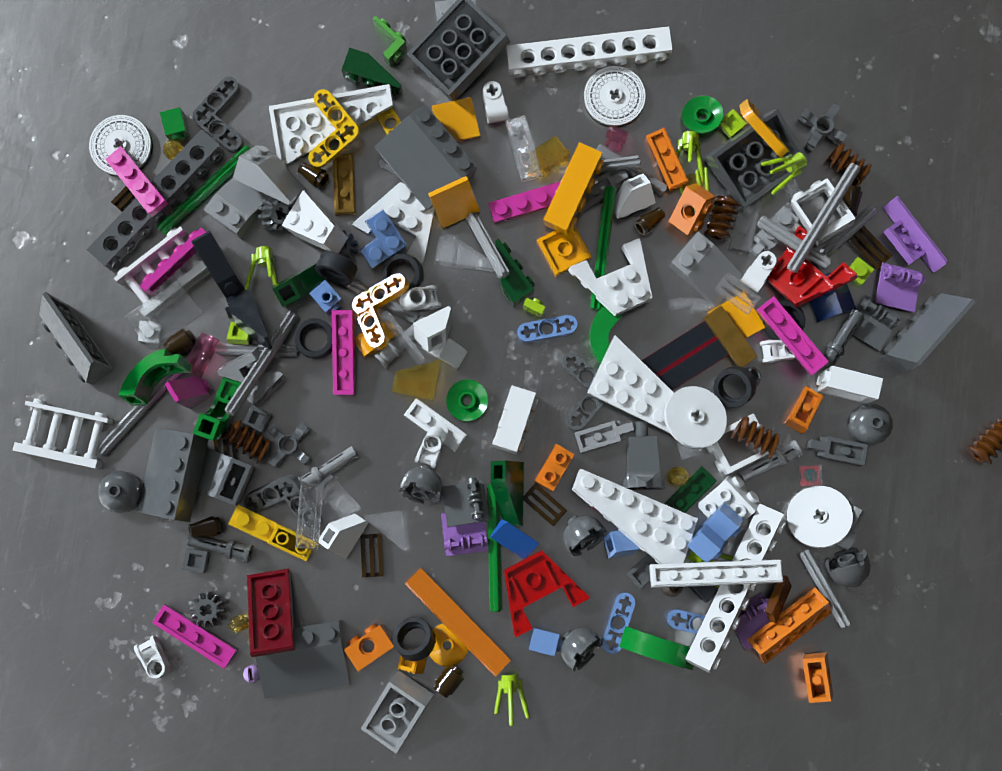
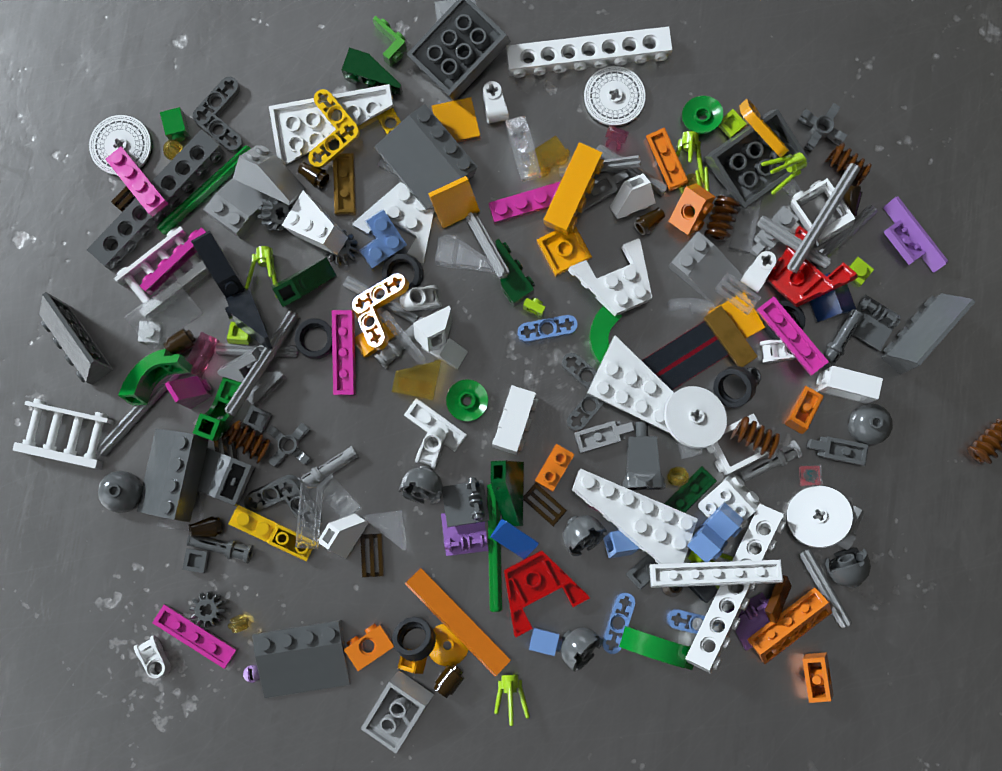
dark red tile [247,568,295,657] -> none
medium blue brick [309,280,344,316] -> none
black tyre [315,251,358,286] -> none
green axle [590,186,616,310] -> none
dark brown tile [847,226,893,271] -> none
medium lavender hinge [875,263,926,312] -> none

